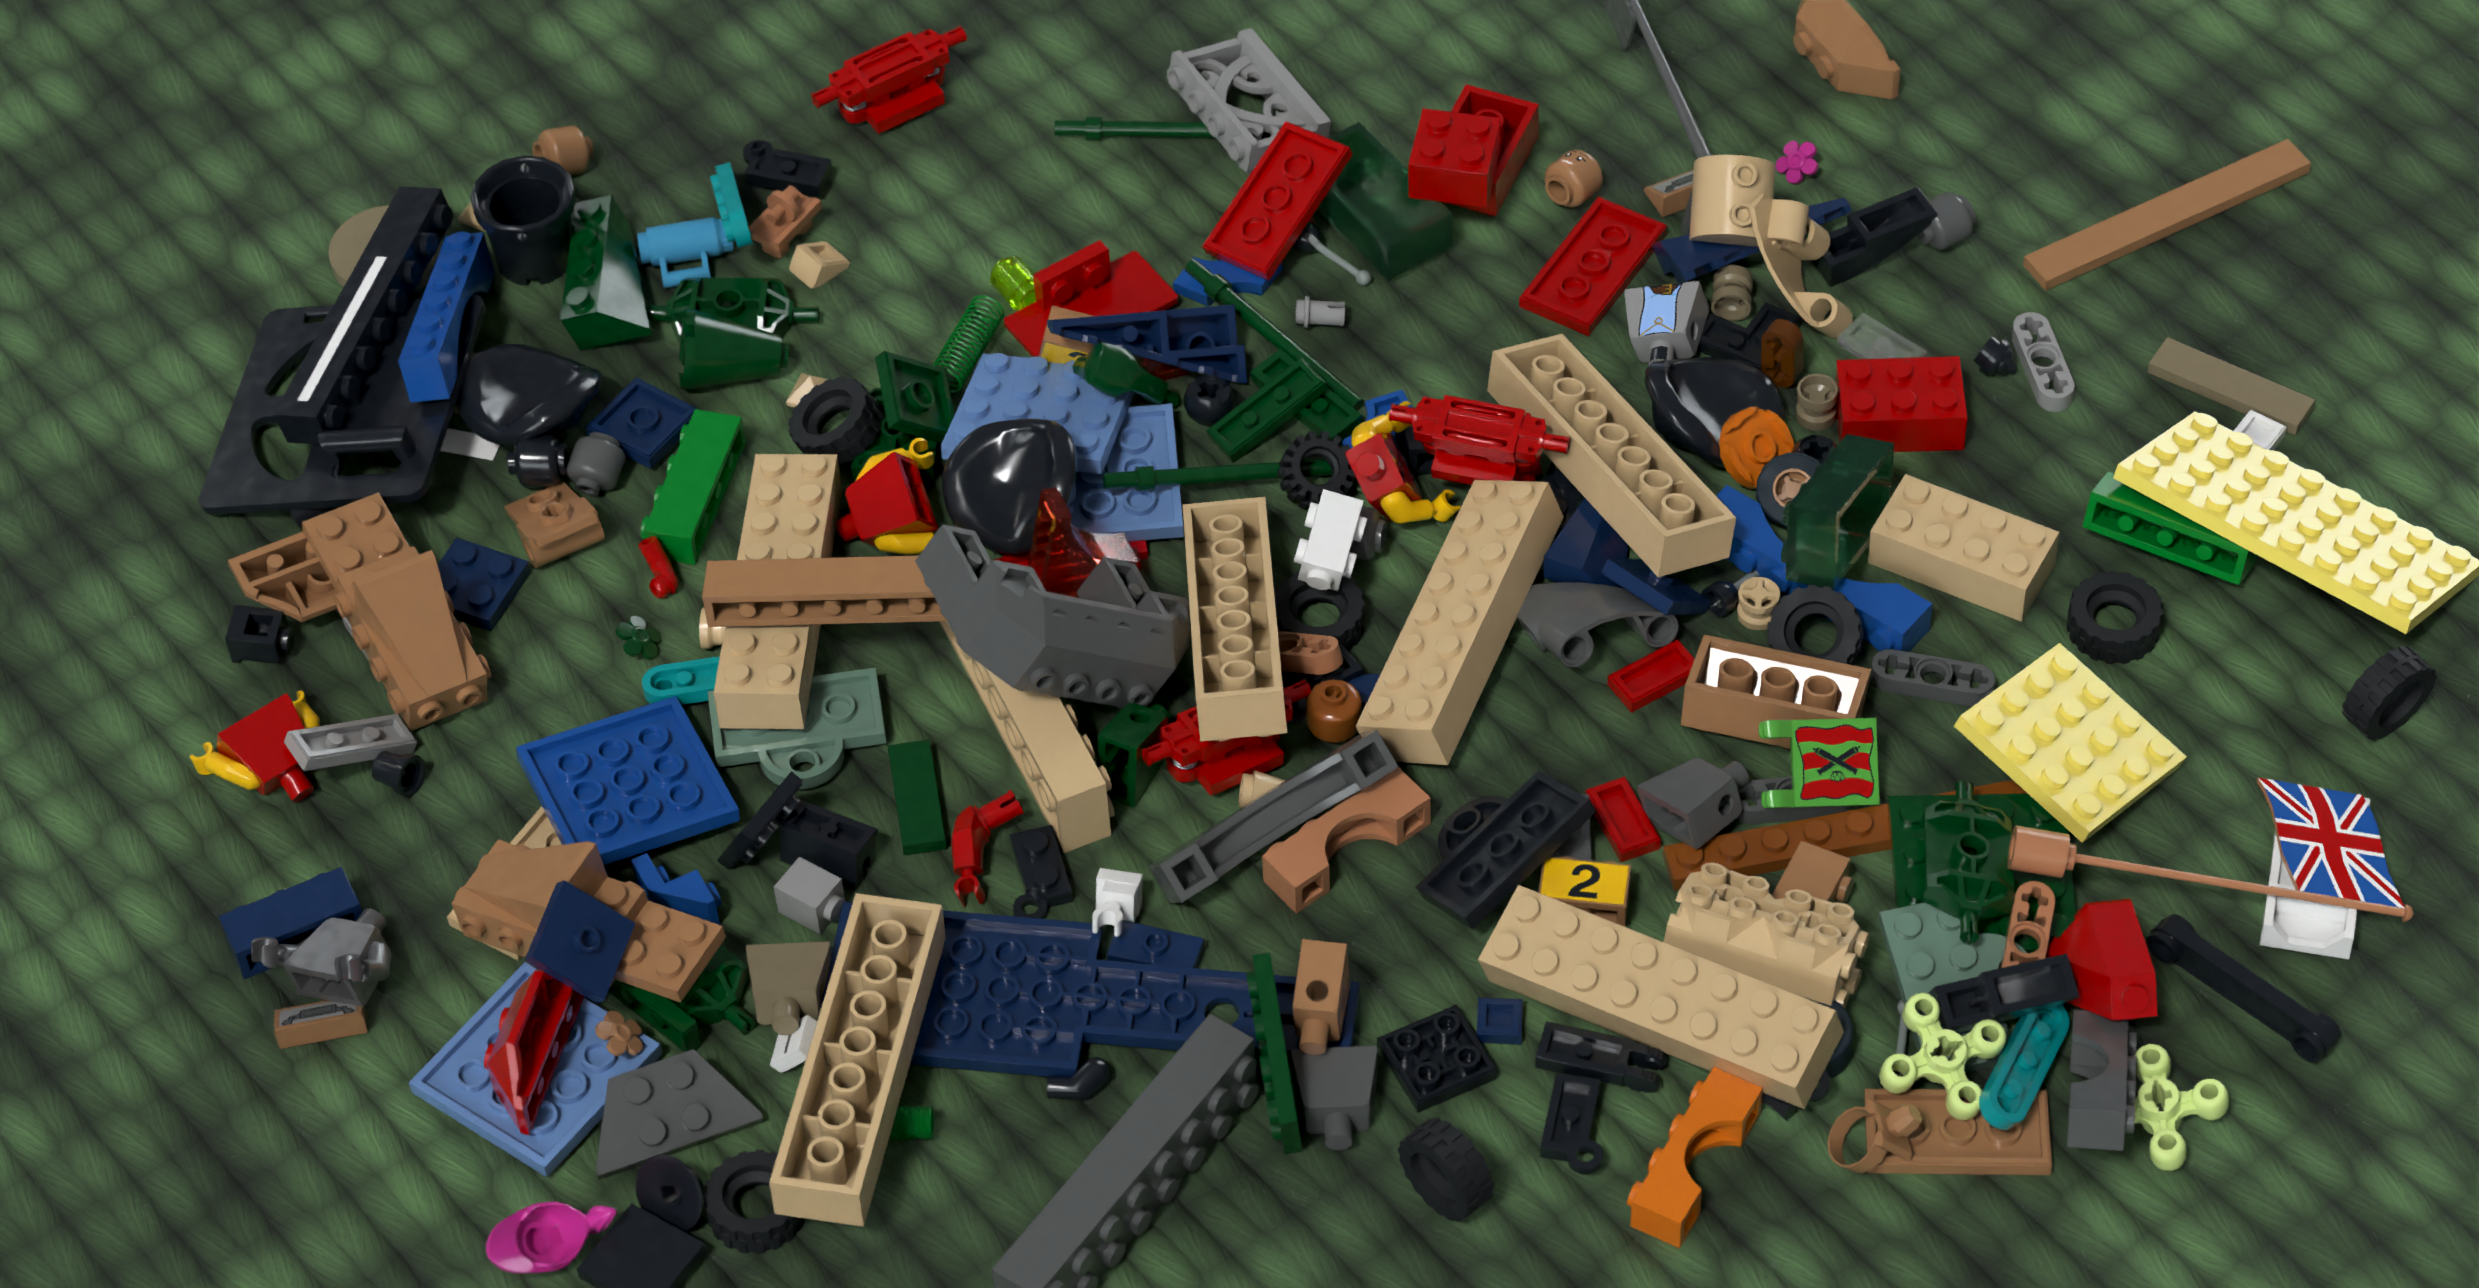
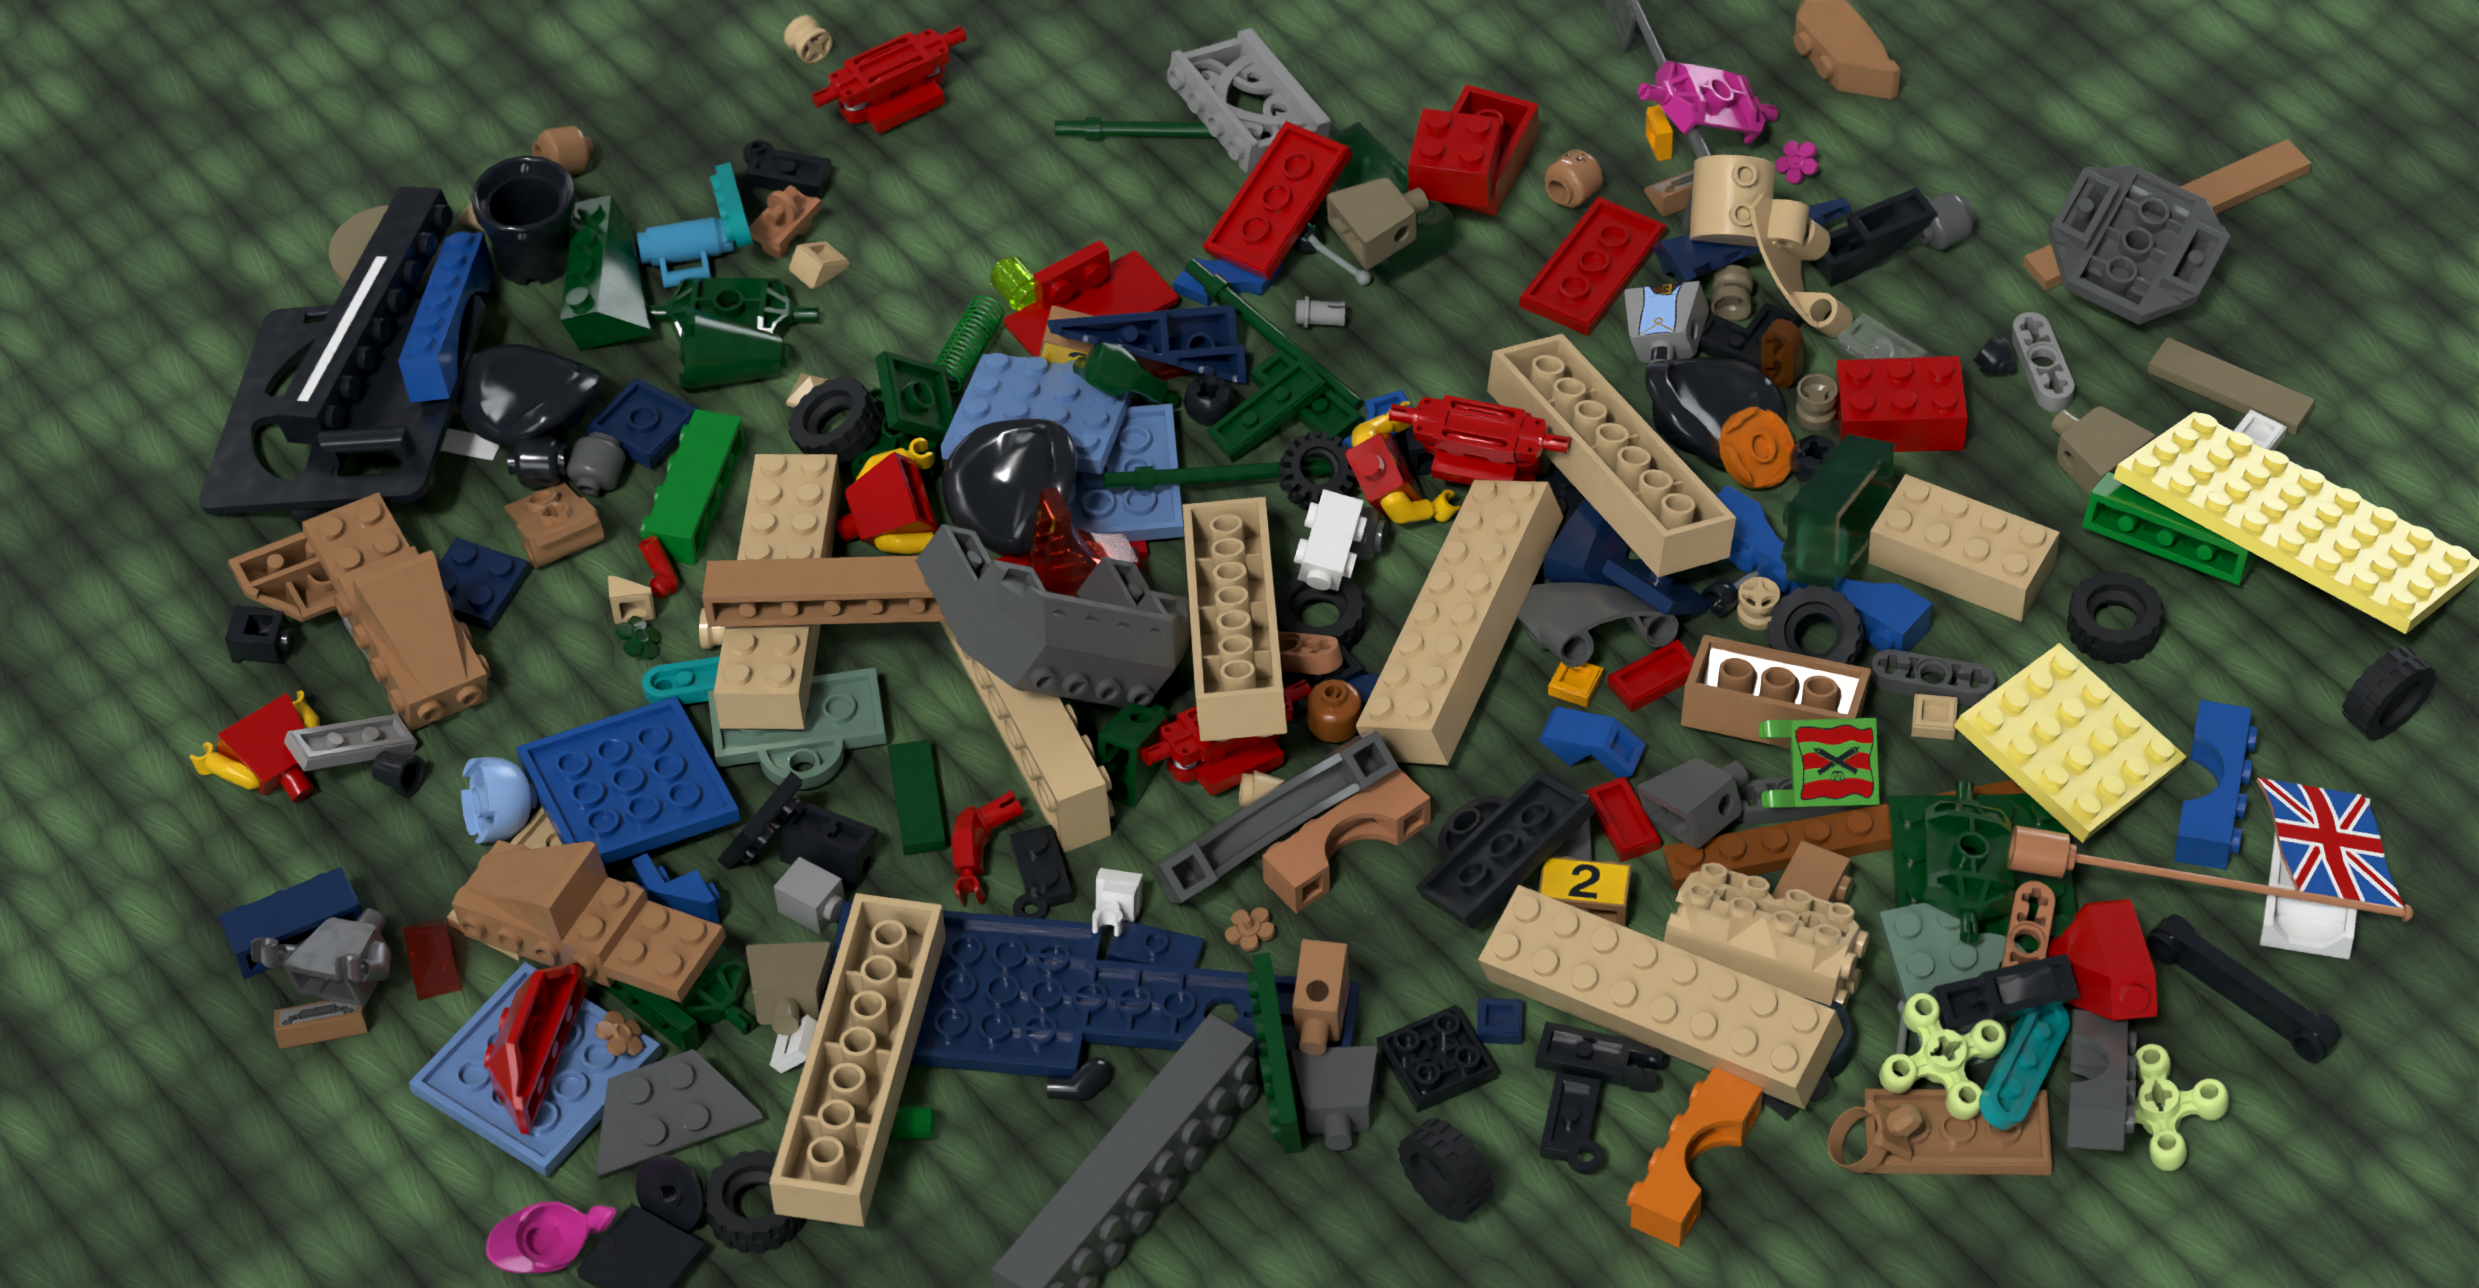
dark blue plate [525,880,636,1003] -> none
black wheel [1756,453,1831,530] -> none
none -> clear red slope [402,917,461,1001]
none -> light blue cylinder [461,757,537,844]
none -> tan slope [608,575,656,624]
none -> tan wheel [784,15,832,64]
none -> medium nougat plant [1225,907,1275,952]
none -> dark tan torso [1327,178,1429,270]
none -> blue slope [1538,707,1646,778]
none -> light orange tile [1548,662,1604,708]
none -> dark pink plate [1638,60,1778,145]
none -> light orange tile [1645,105,1673,162]
none -> tan tile [1911,694,1958,740]
none -> dark grey piece [2048,165,2231,325]
none -> dark tan torso [2051,407,2156,496]
none -> blue arch [2174,700,2258,870]

